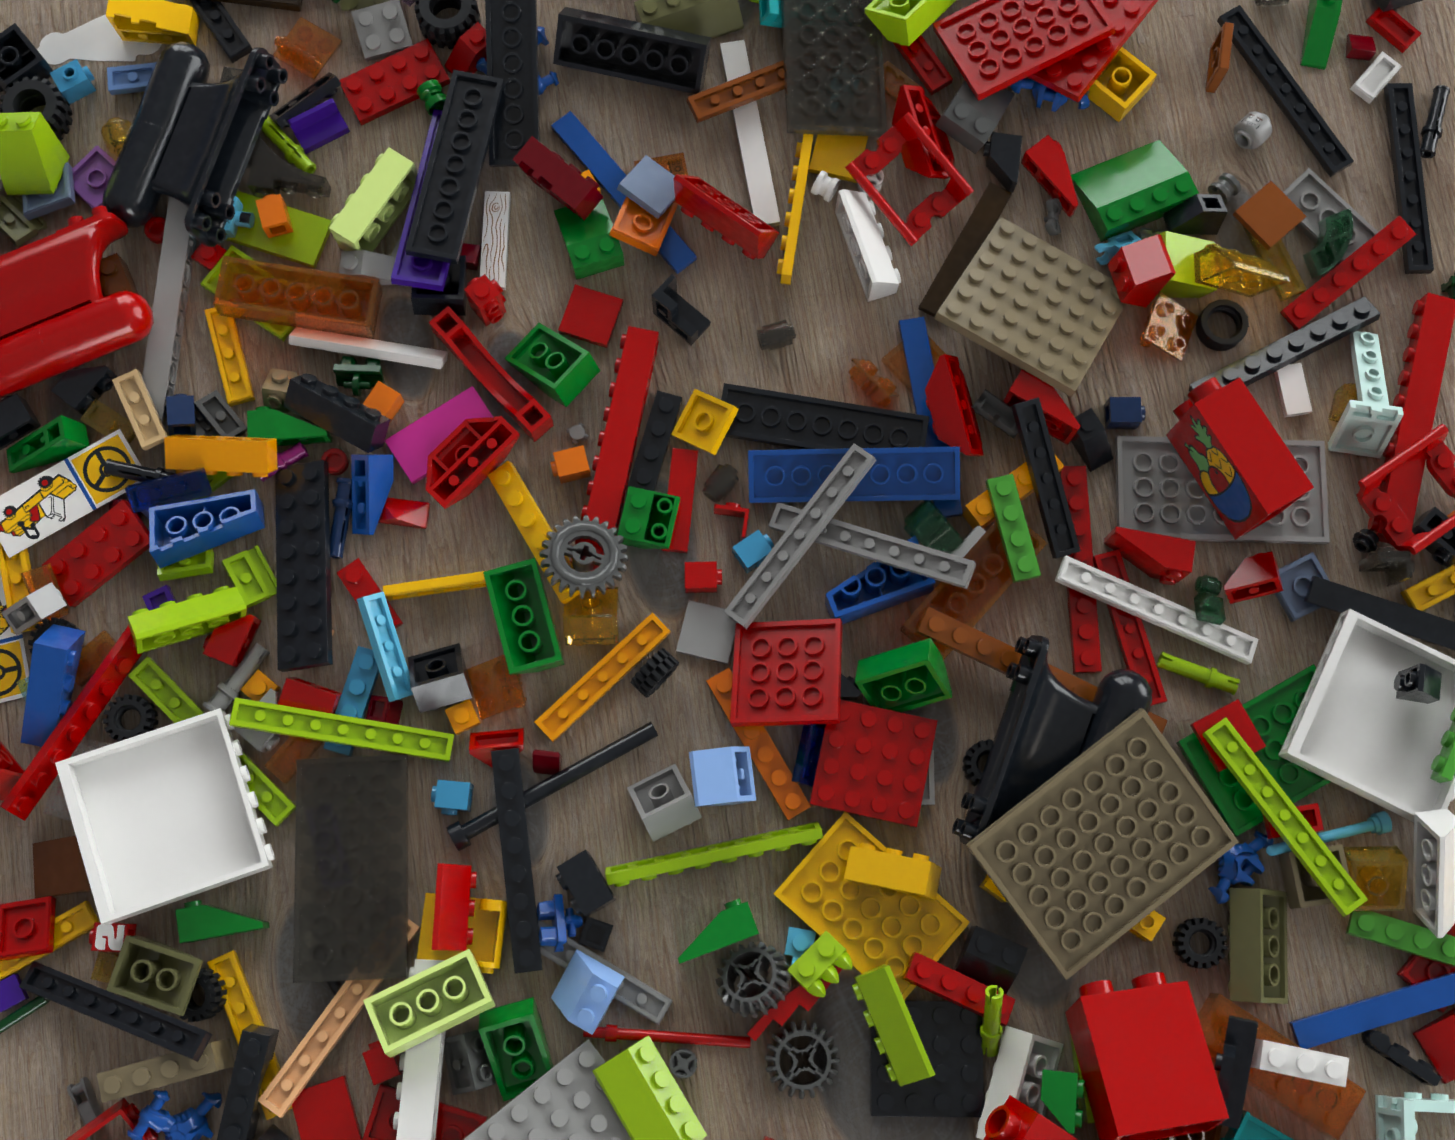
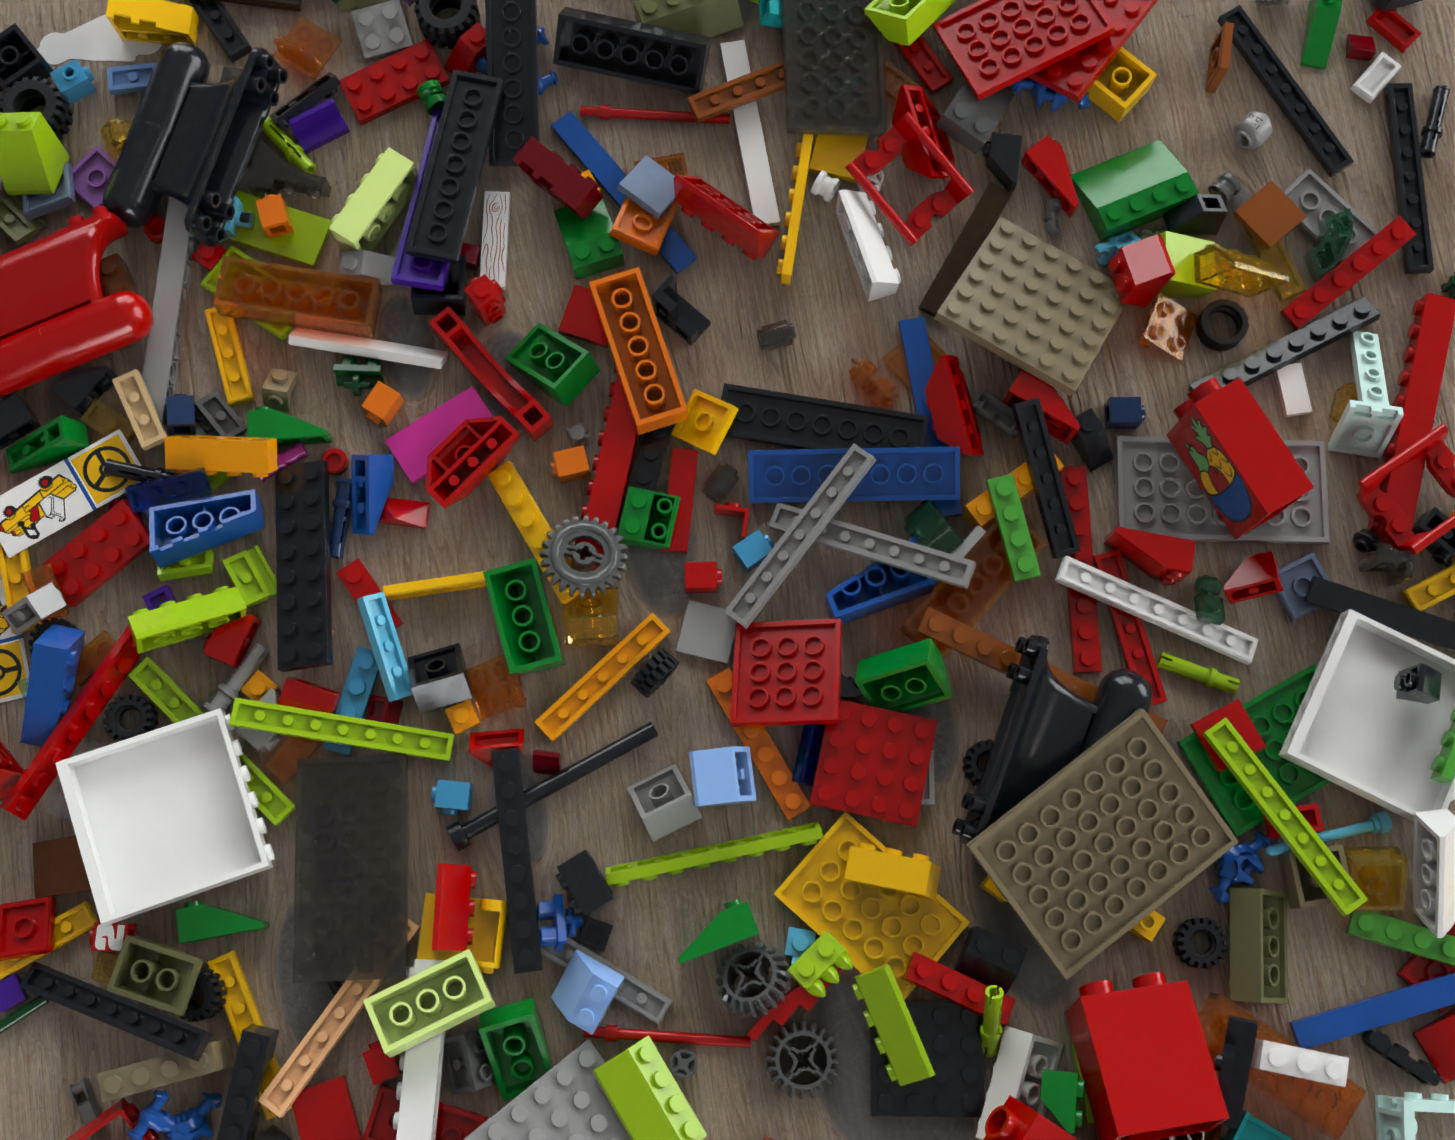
black brick [283,373,391,453] -> none
none -> red bar [580,104,730,124]
none -> orange brick [589,267,688,435]

